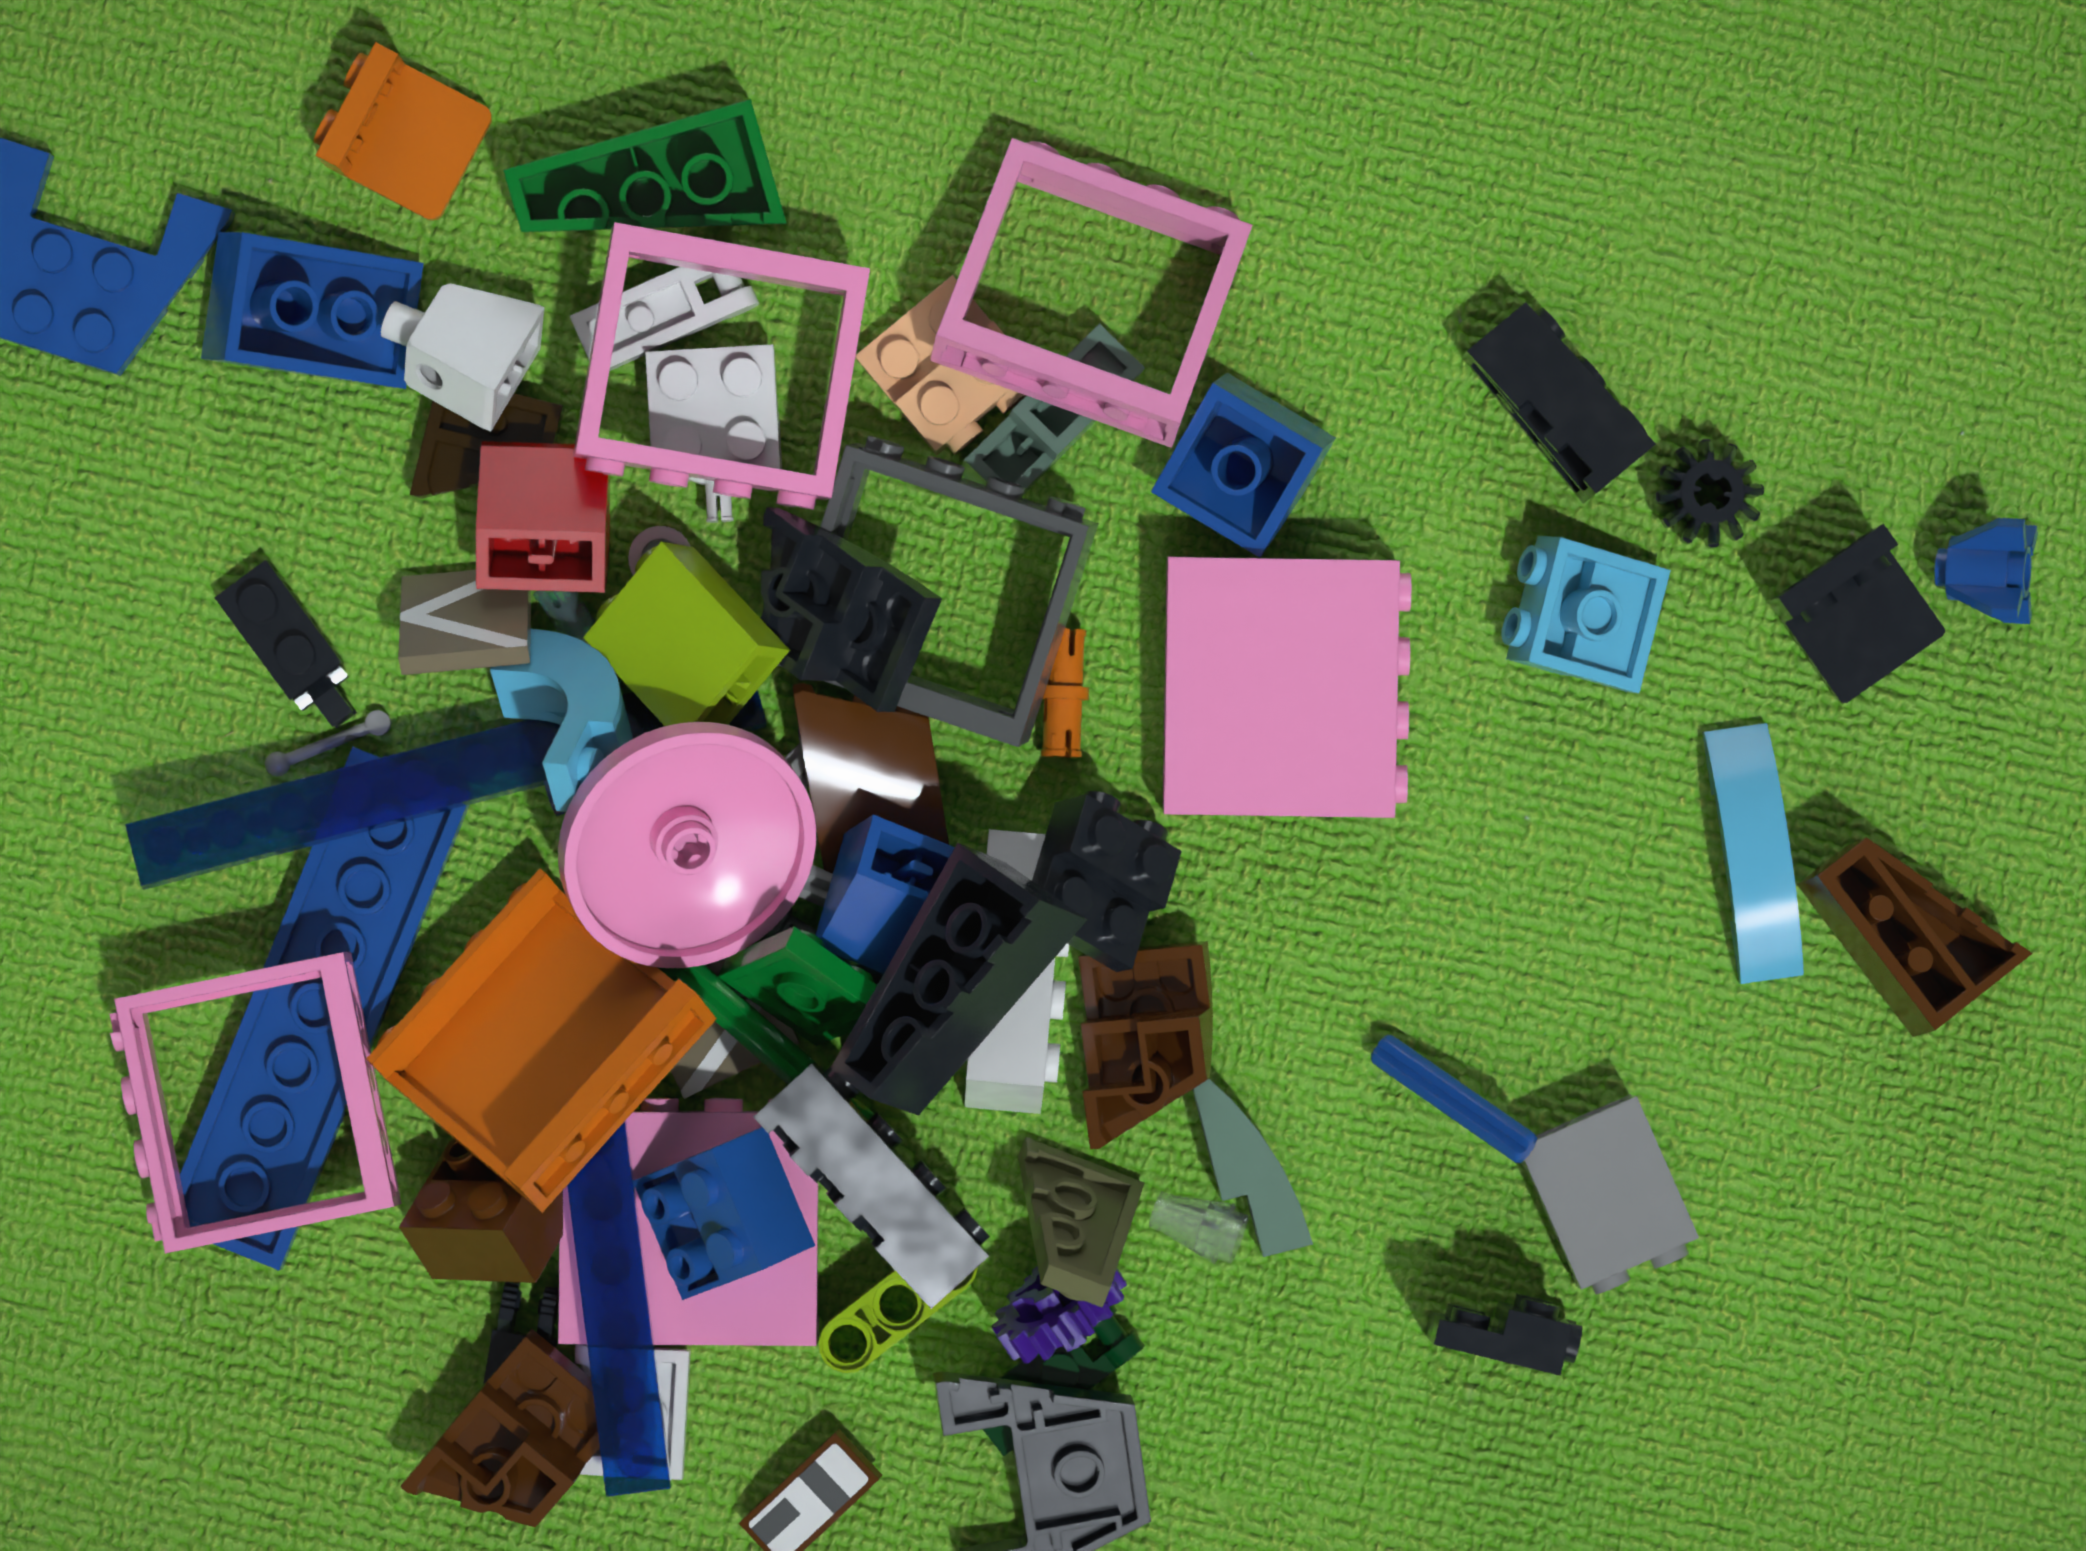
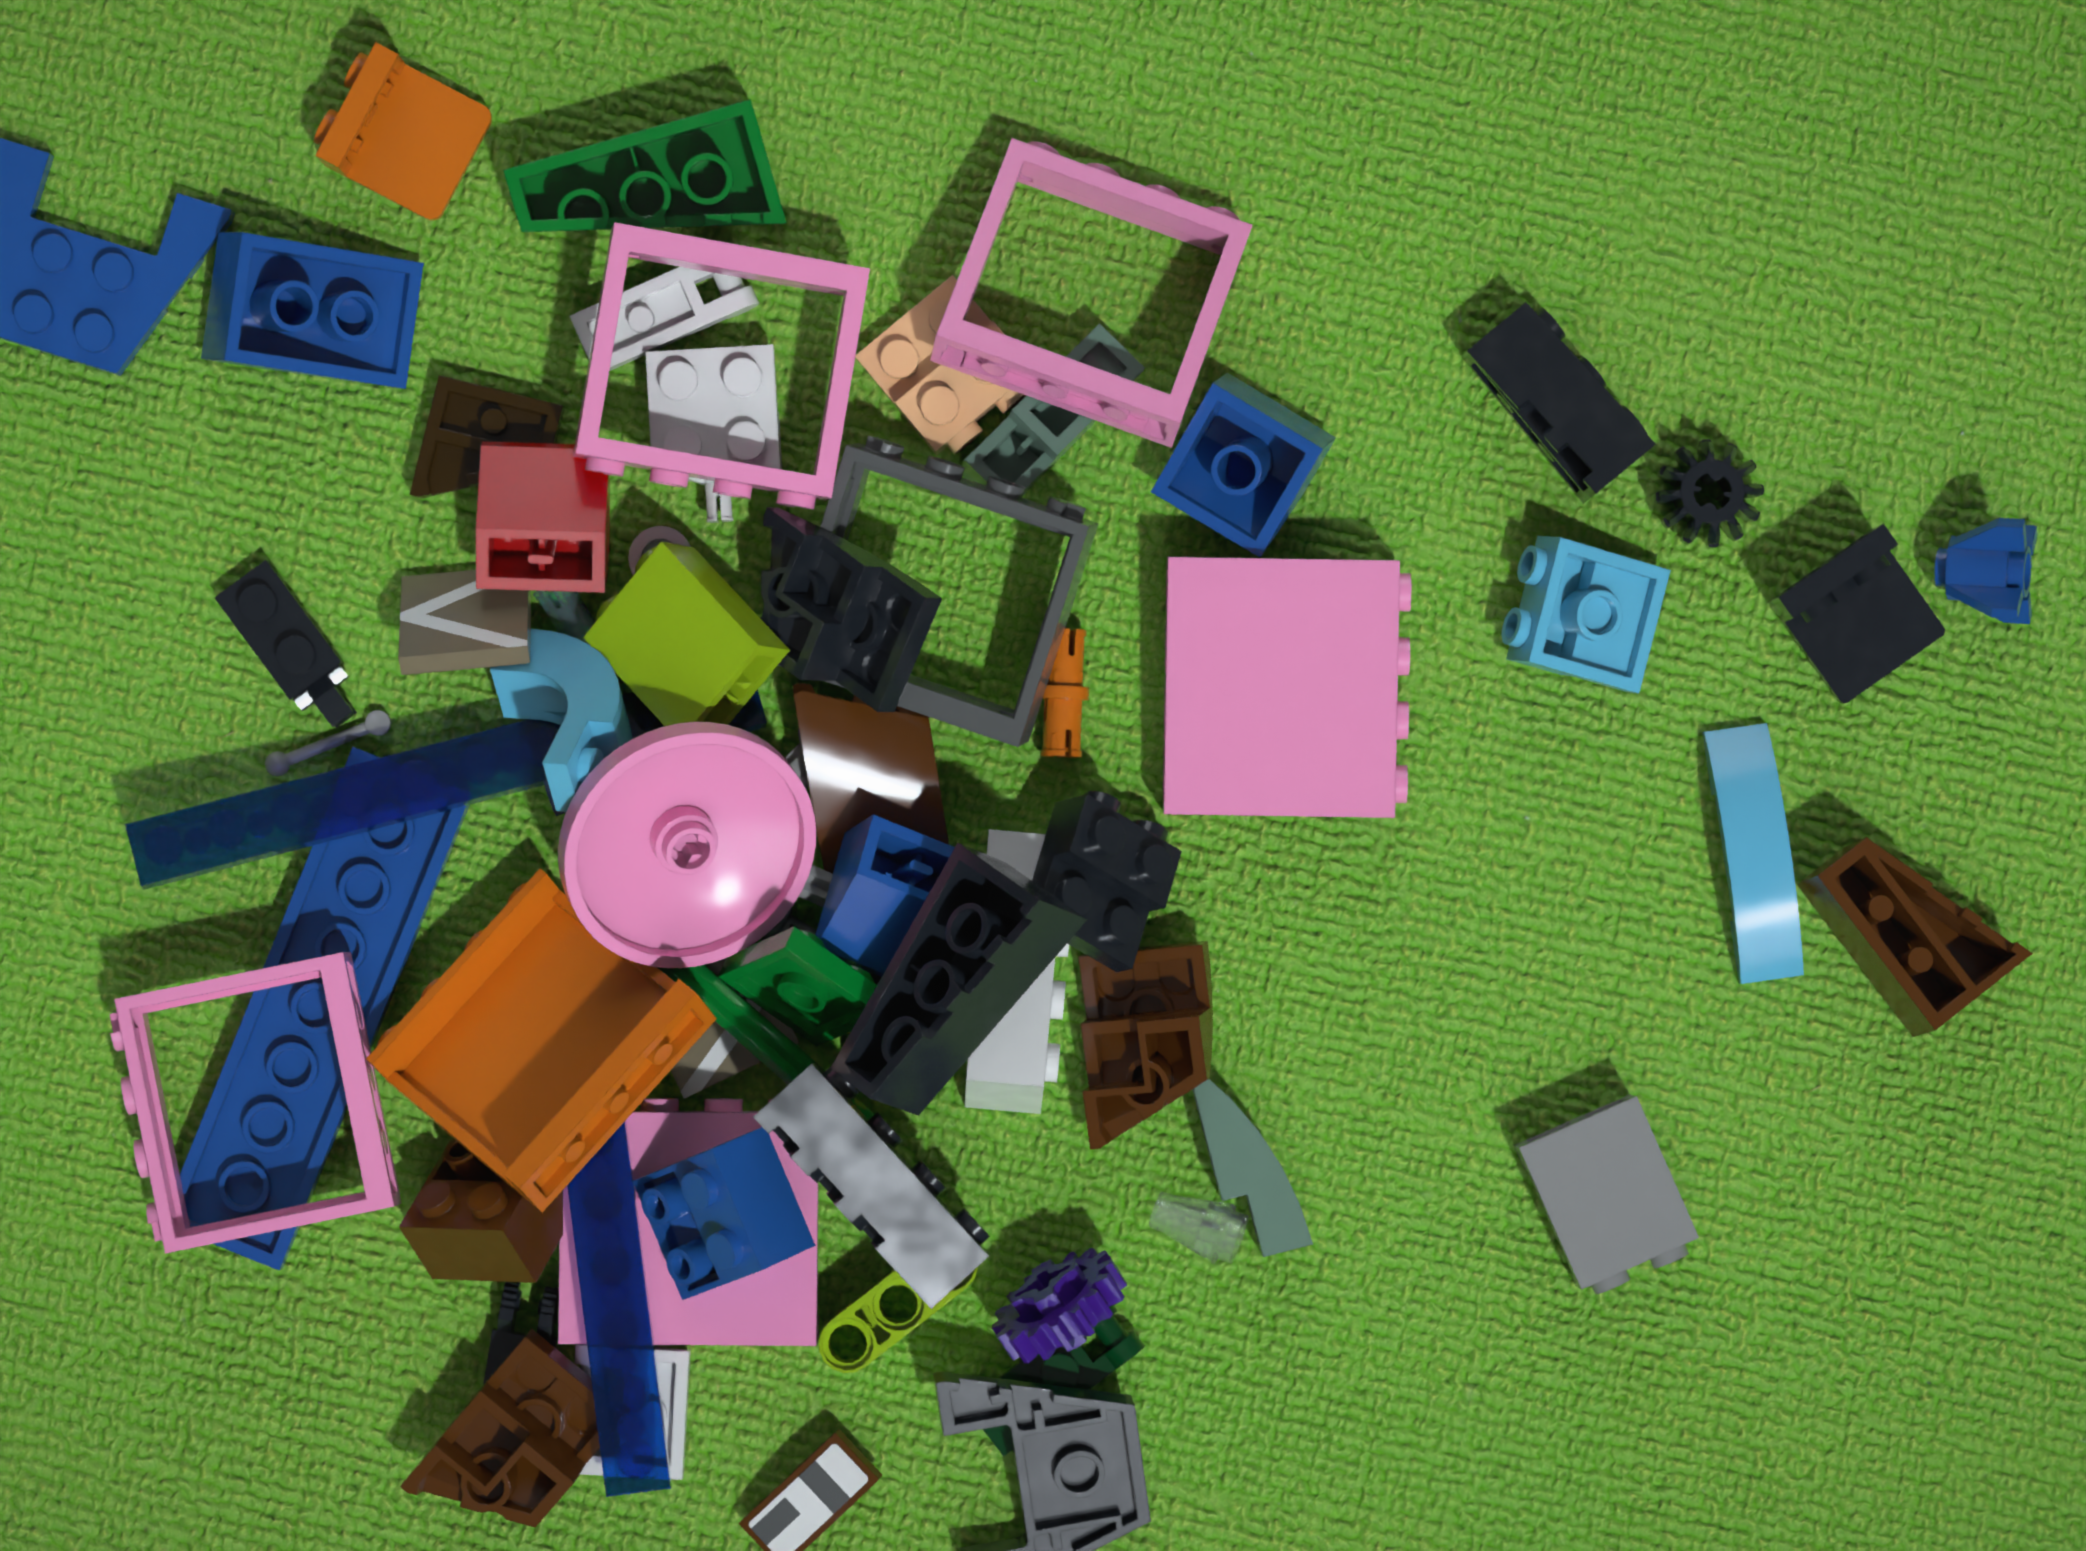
white torso [381,283,545,431] -> none
olive wing [1018,1137,1145,1308] -> none
blue axle [1370,1034,1537,1163] -> none
black plate [1425,1293,1583,1376] -> none

